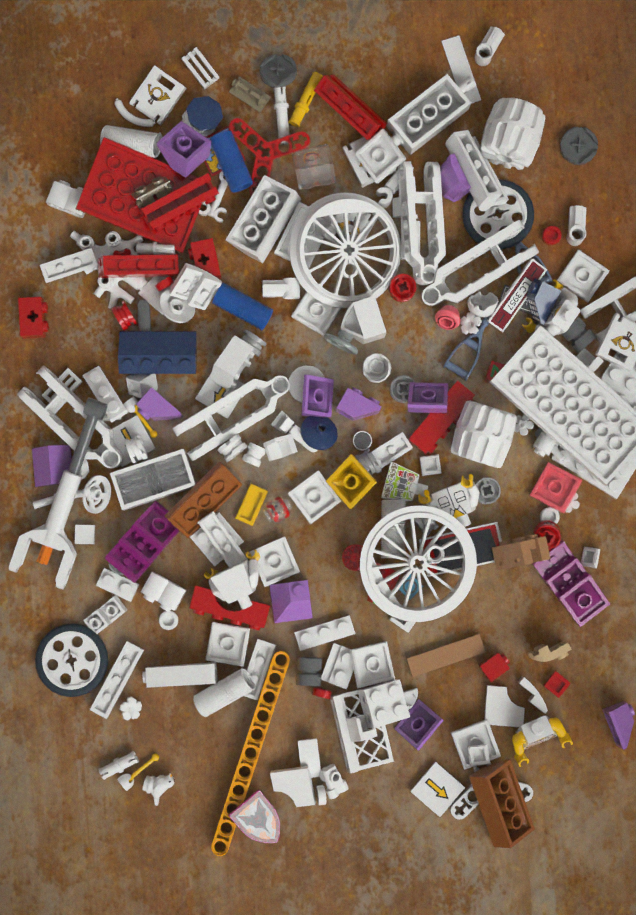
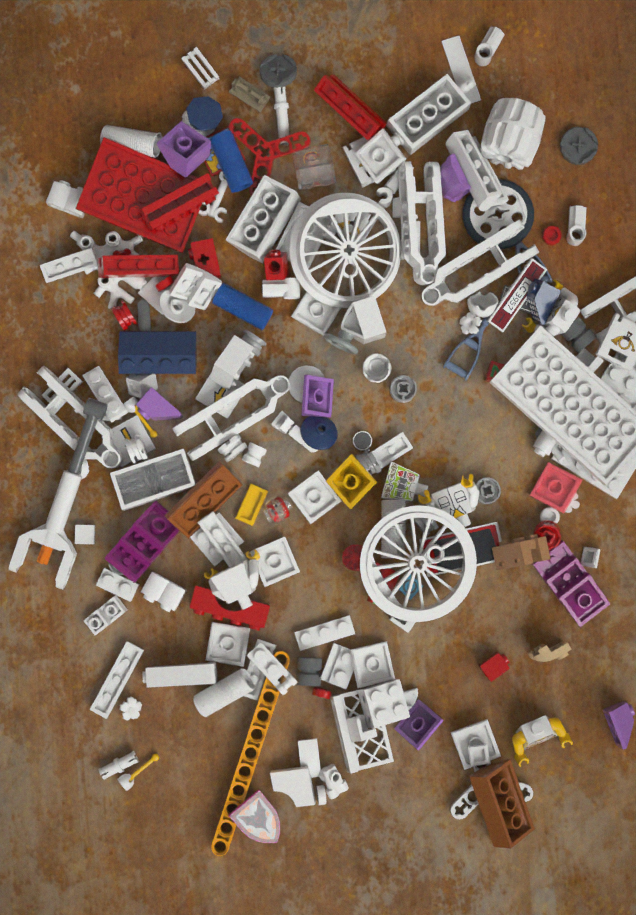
red brick [18,297,49,339] -> none
medium lavender slope [32,445,72,487] -> none
white dish [33,475,111,514] -> none
wedge [35,623,108,697] -> none
white piece [115,98,156,127] -> none
white container [129,65,187,125] -> none
dark tan hinge [131,176,173,208] -> none
white axle [136,242,175,255] -> none
white animal [142,773,175,806] -> none
white tile [159,611,179,630] -> none
white panel [263,434,298,461] -> none
medium lavender slope [270,580,313,623] -> none
yellow pin [288,72,323,127] -> none
medium lavender slope [336,387,382,421] -> none
red wheel [389,274,417,302] -> none
medium nougat tile [406,634,485,677] -> none
red brick [408,381,475,455] -> none
medium lavender slope [408,382,448,413] -> none
white tile [410,761,465,817] -> none
white tile [419,454,441,476] -> none
coral cone [435,305,460,330] -> none
white wheel [451,401,517,468] -> none
white tile [484,685,525,727] -> none
white plant [515,414,534,436] -> none
white slope [518,676,548,714] -> none
red tile [543,671,571,698] -> none
white tile [557,249,610,303] -> none
none -> white plate [247,642,298,695]
none -> red brick [264,250,289,280]

